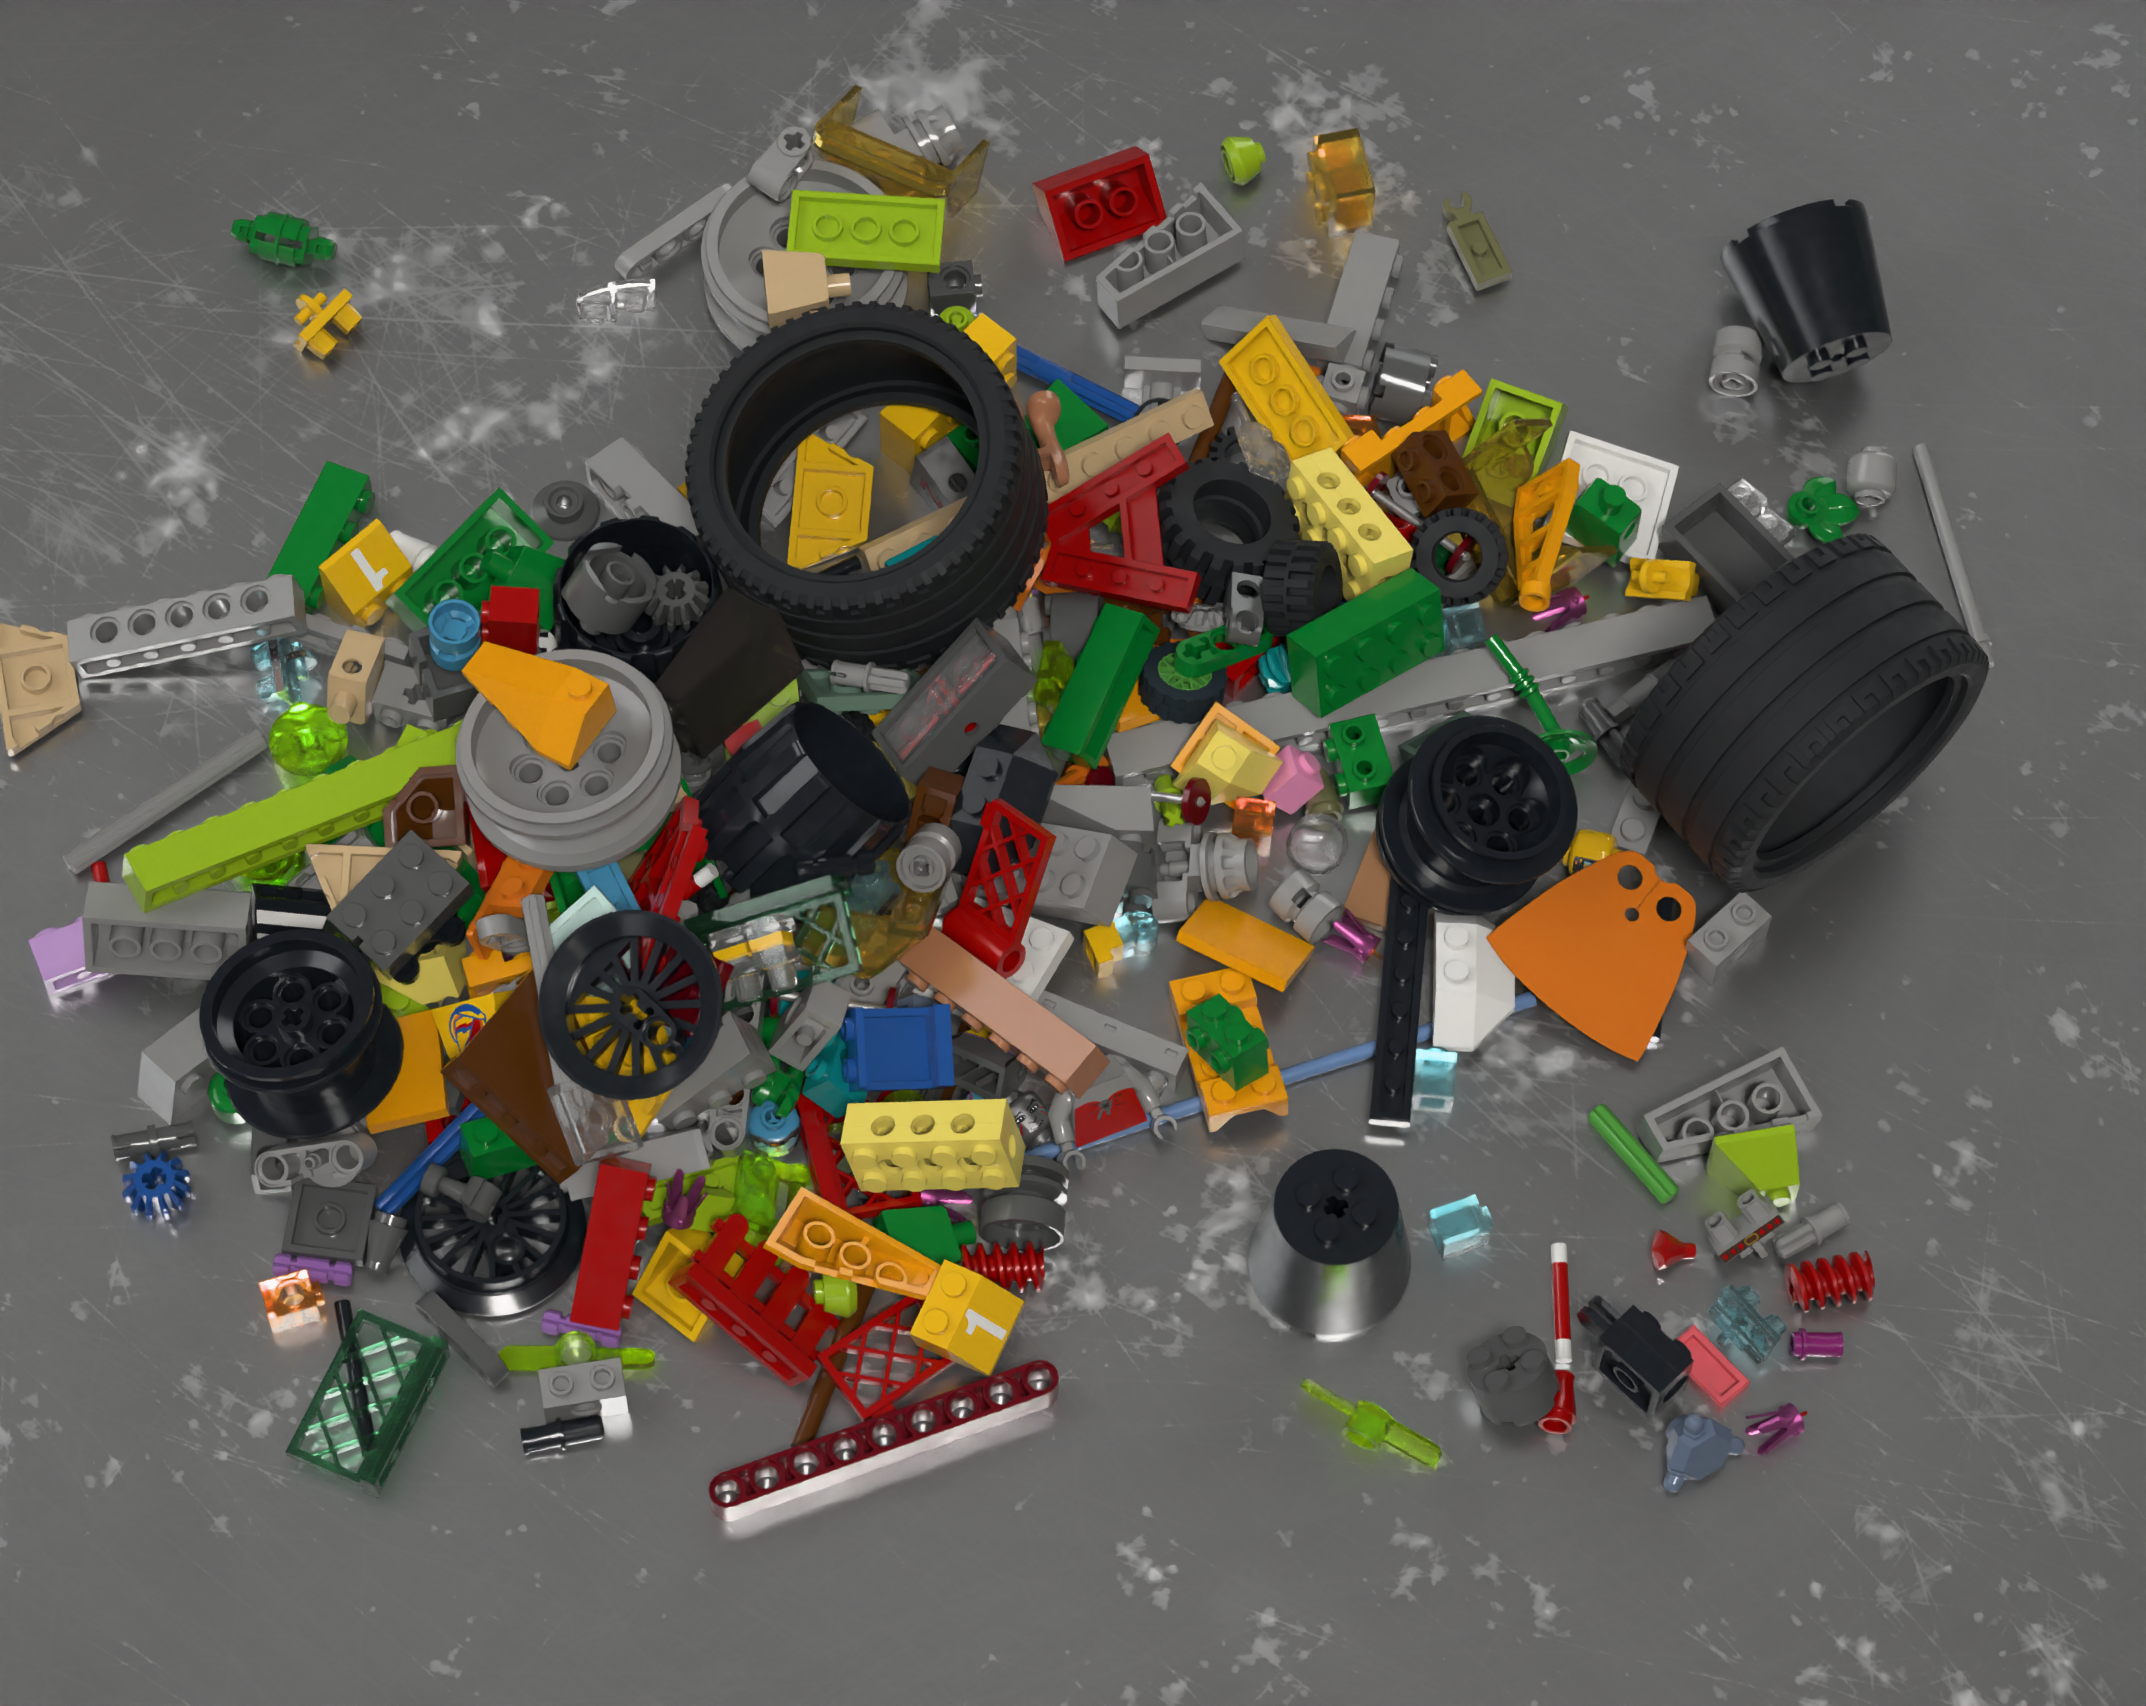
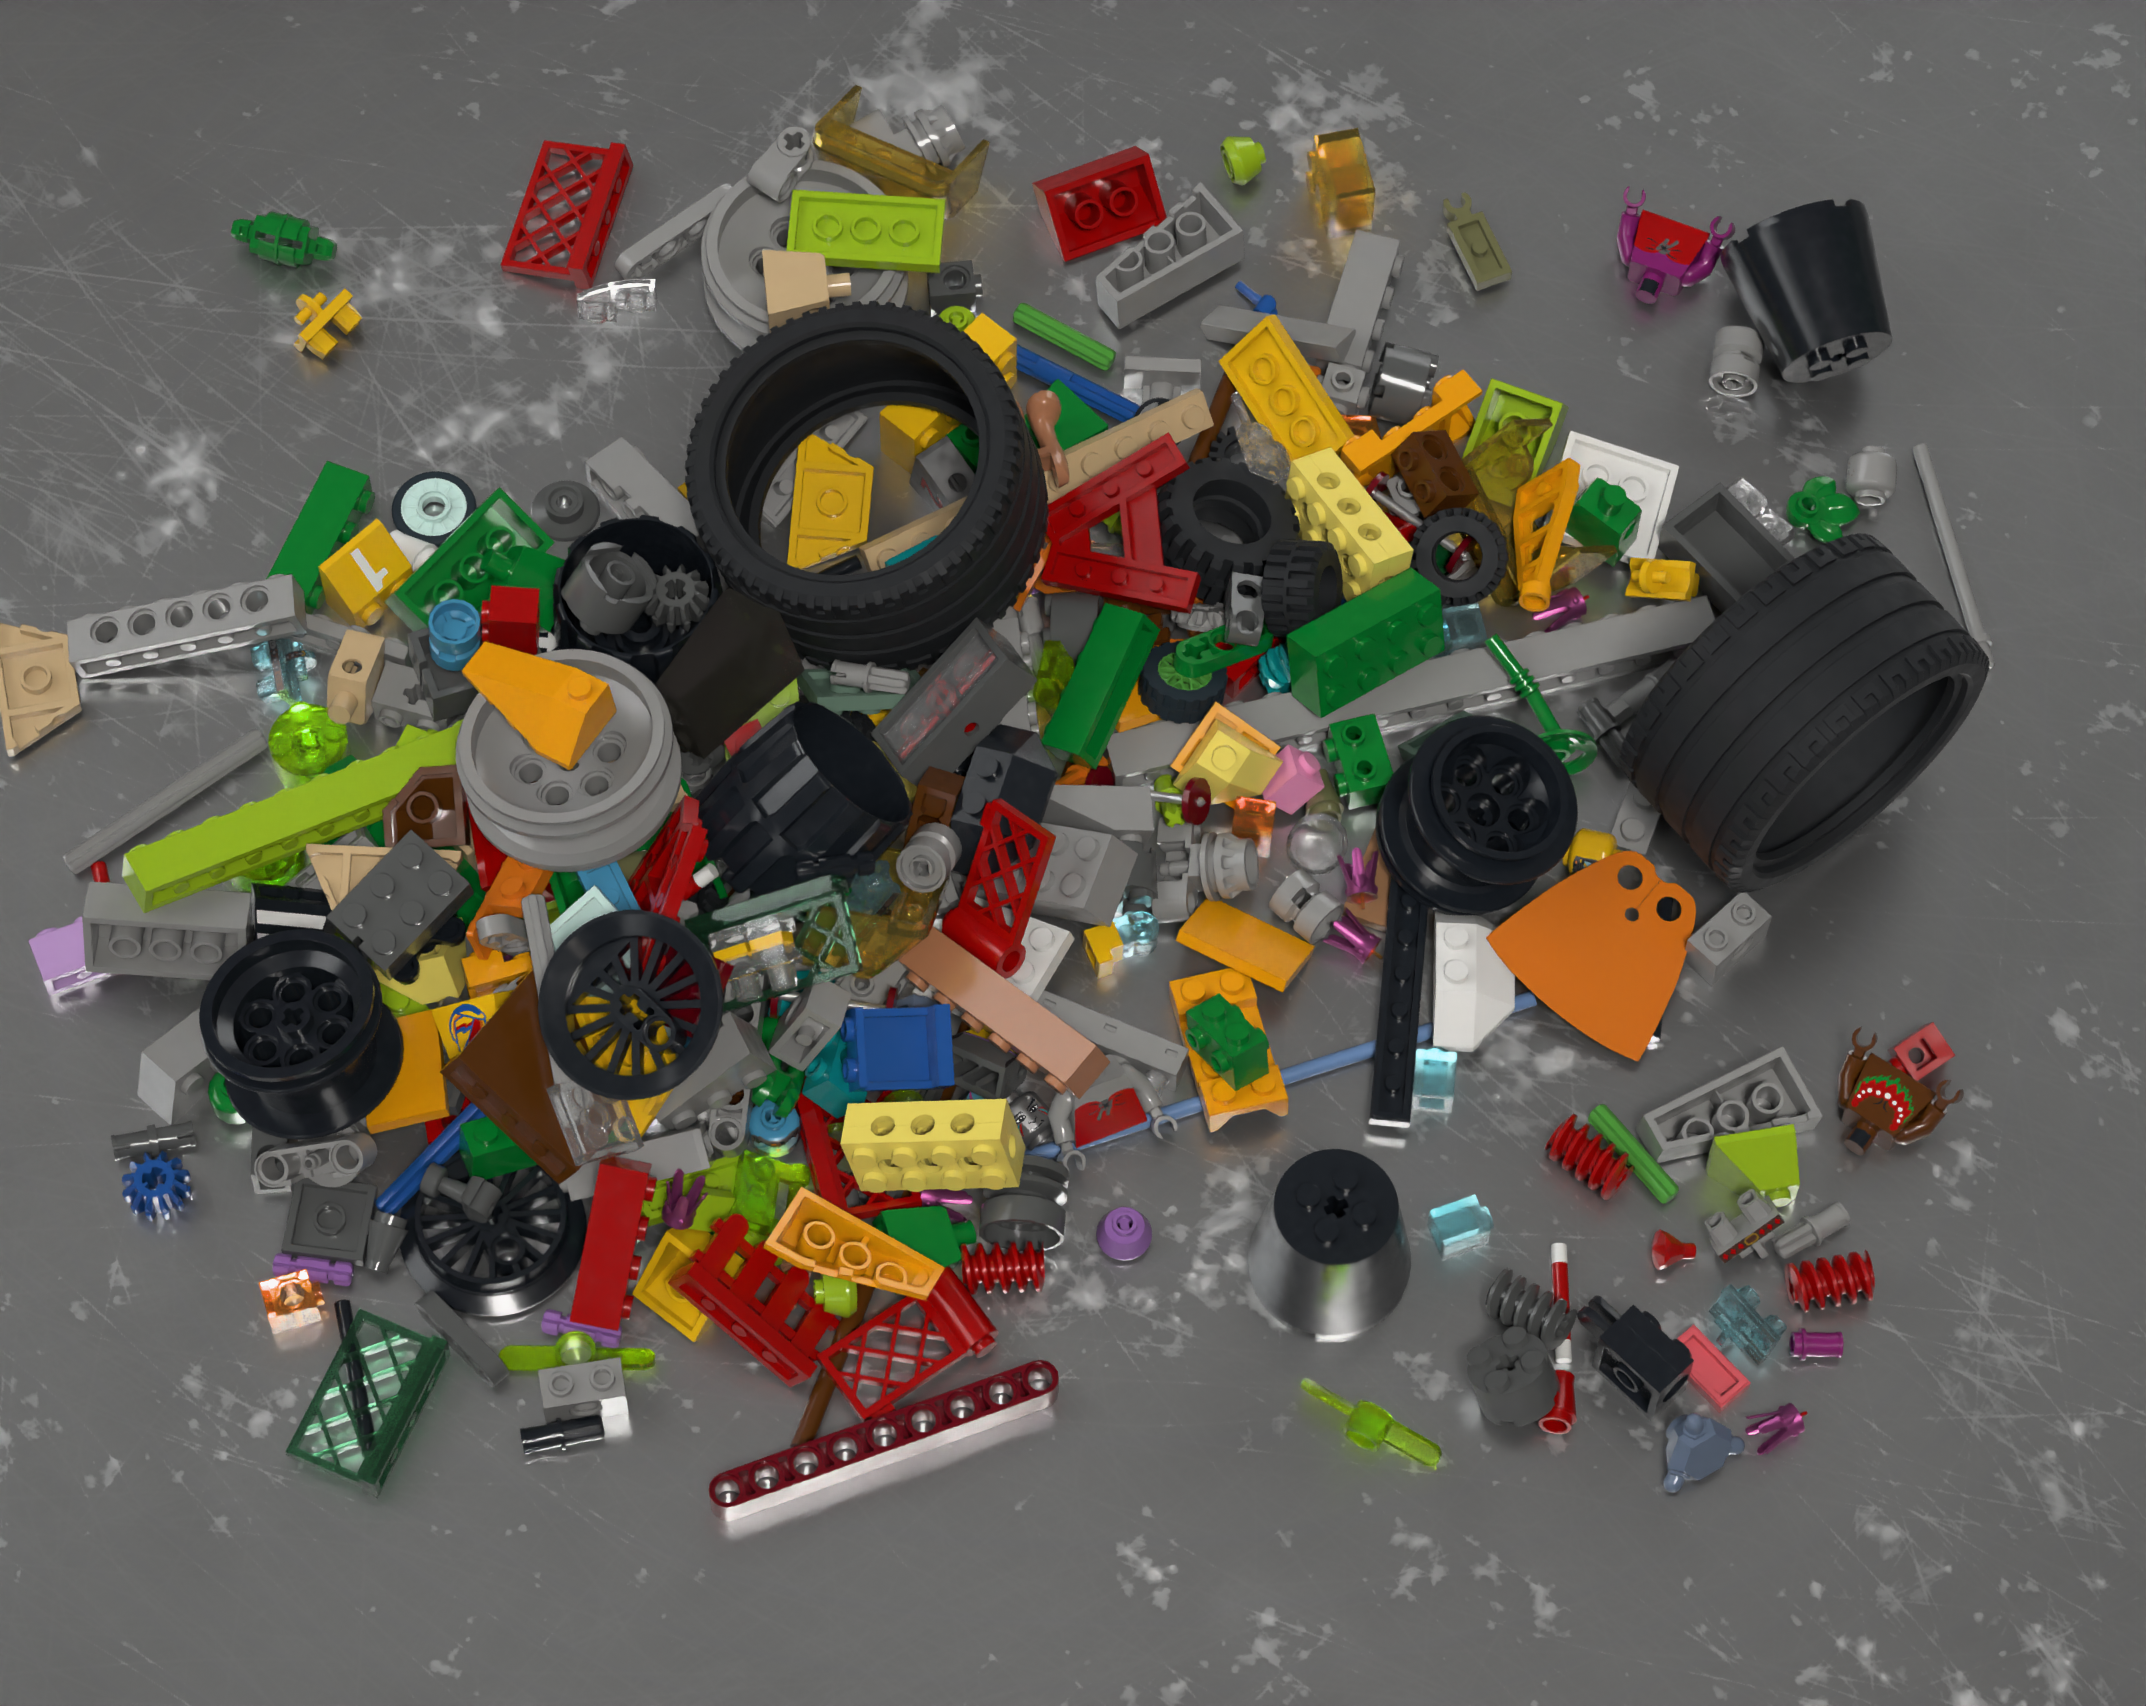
yellow slope [909,1259,1025,1377] -> none
none -> light aqua wheel [392,471,477,547]
none -> red fence [500,140,633,290]
none -> bright green axle [1013,303,1116,370]
none -> medium lavender cone [1096,1207,1152,1261]
none -> blue hand [1235,281,1278,315]
none -> flat silver piece [1337,847,1378,910]
none -> dark grey piece [1485,1268,1577,1350]
none -> red piece [1544,1114,1635,1201]
none -> magenta torso [1616,186,1735,304]
none -> reddish brown torso [1838,1026,1964,1156]
none -> red brick [1887,1022,1956,1081]

